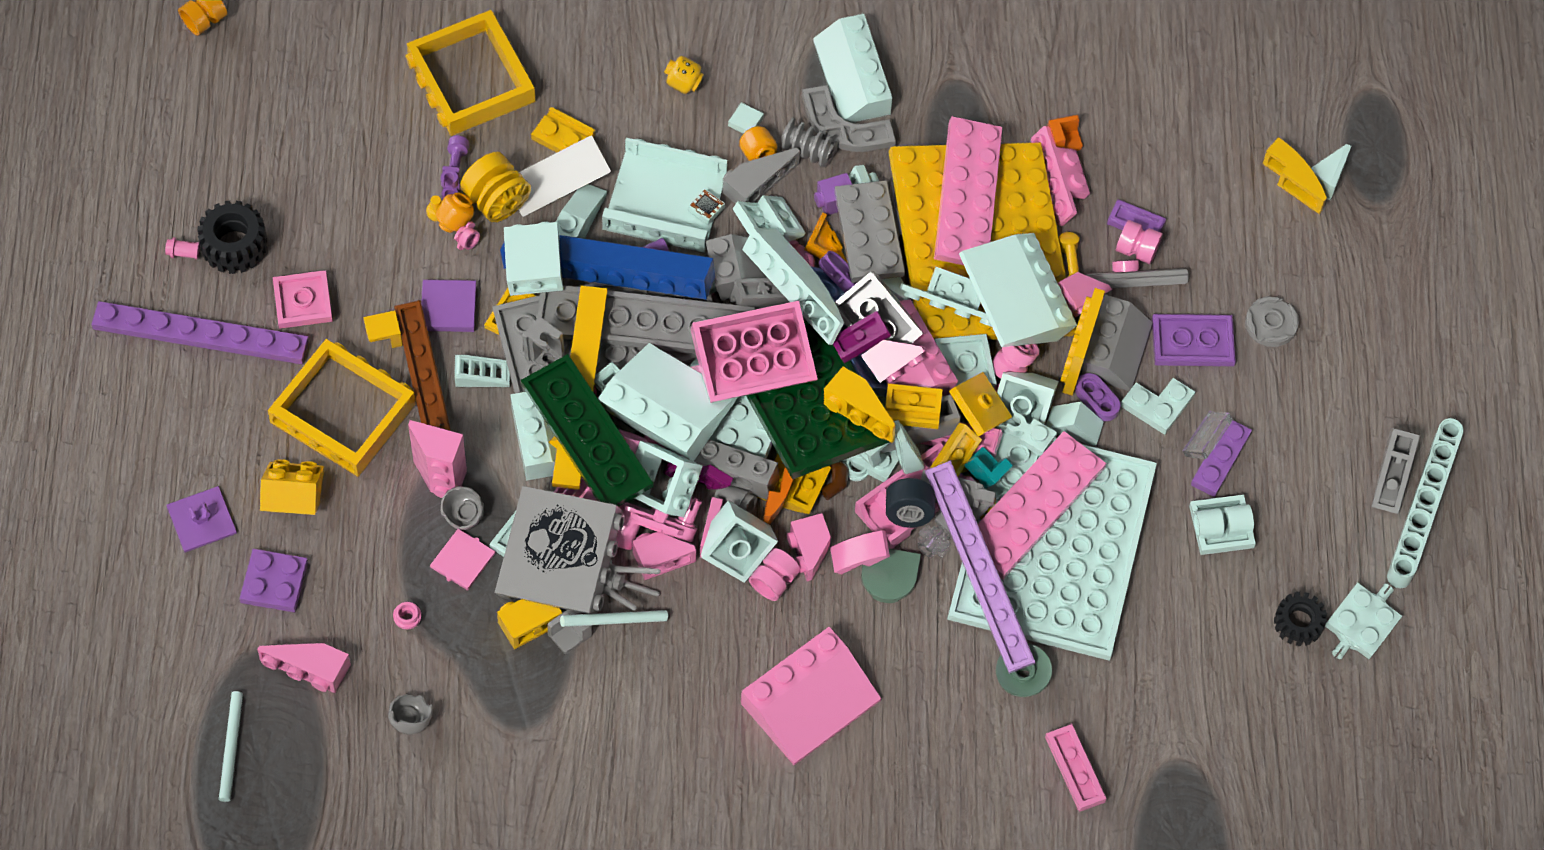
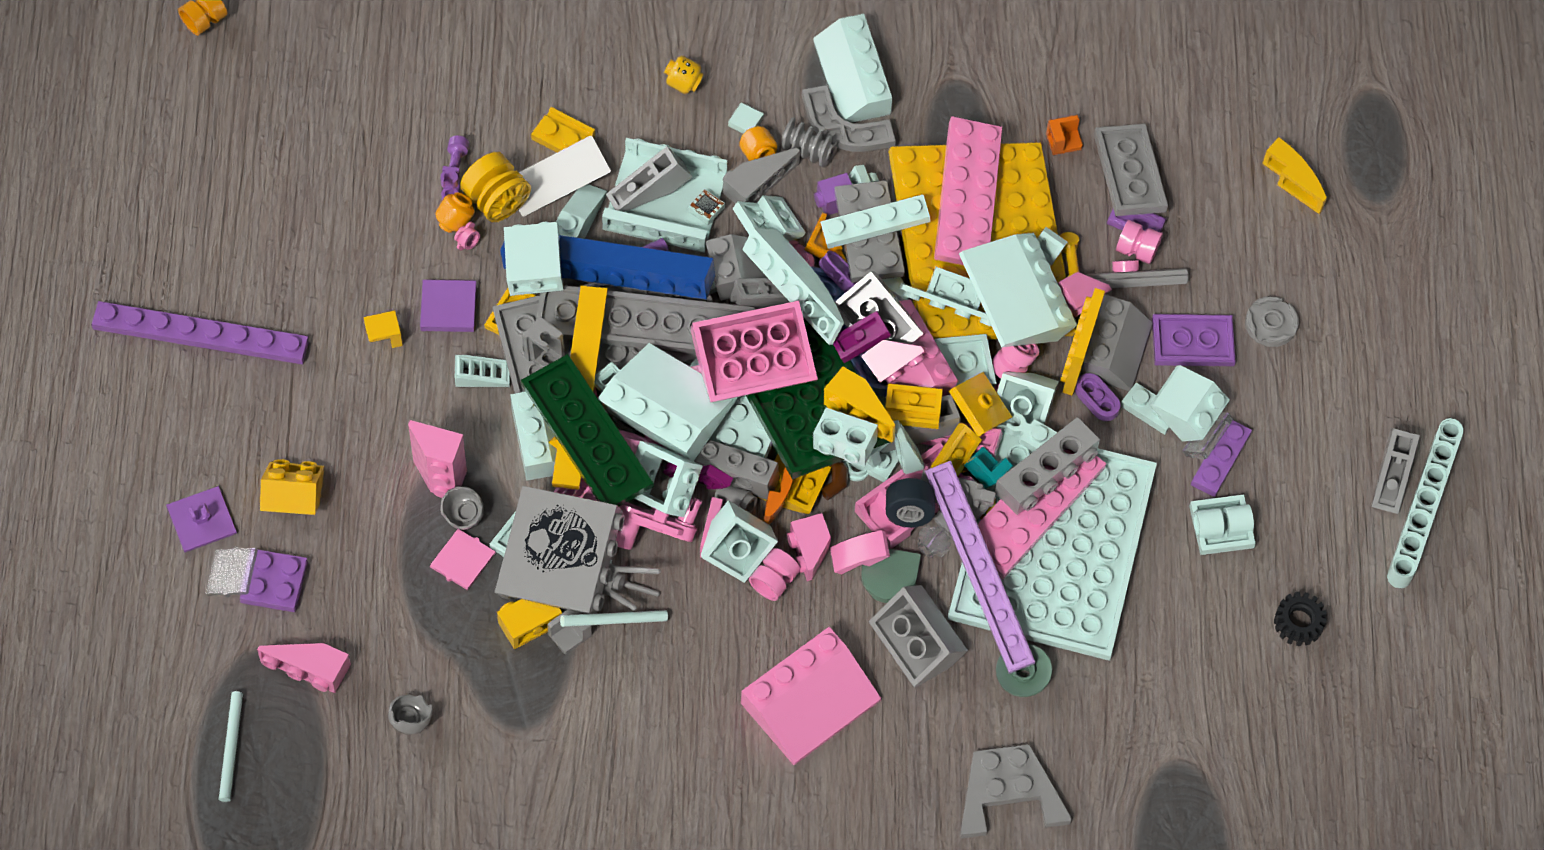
bright pink pin [165,237,200,259] -> none
black tyre [197,200,268,274] -> none
yellow window [268,339,416,477] -> none
bright pink plate [273,270,333,329] -> none
bright pink plate [393,602,421,629] -> none
dark orange tile [394,300,451,431] -> none
yellow window [405,10,535,136] -> none
yellow piece [426,195,442,221] -> none
bright pink slope [632,532,696,580] -> none
bright pink bracket [1031,126,1090,226] -> none
bright pink plate [1045,724,1106,812] -> none
light aqua slope [1046,402,1104,447] -> none
light aqua slope [1311,144,1351,200] -> none
light aqua plate [1325,582,1402,659] -> none
none -> clear piece [206,546,258,598]
none -> light grey slope [606,146,692,212]
none -> light aqua brick [813,408,878,466]
none -> light aqua plate [821,195,931,249]
none -> light grey slope [868,585,968,687]
none -> light grey wing [960,745,1071,839]
none -> light grey brick [995,417,1100,515]
none -> light aqua tile [1037,227,1067,265]
none -> light grey plate [1094,124,1168,216]
none -> light aqua slope [1150,365,1229,442]

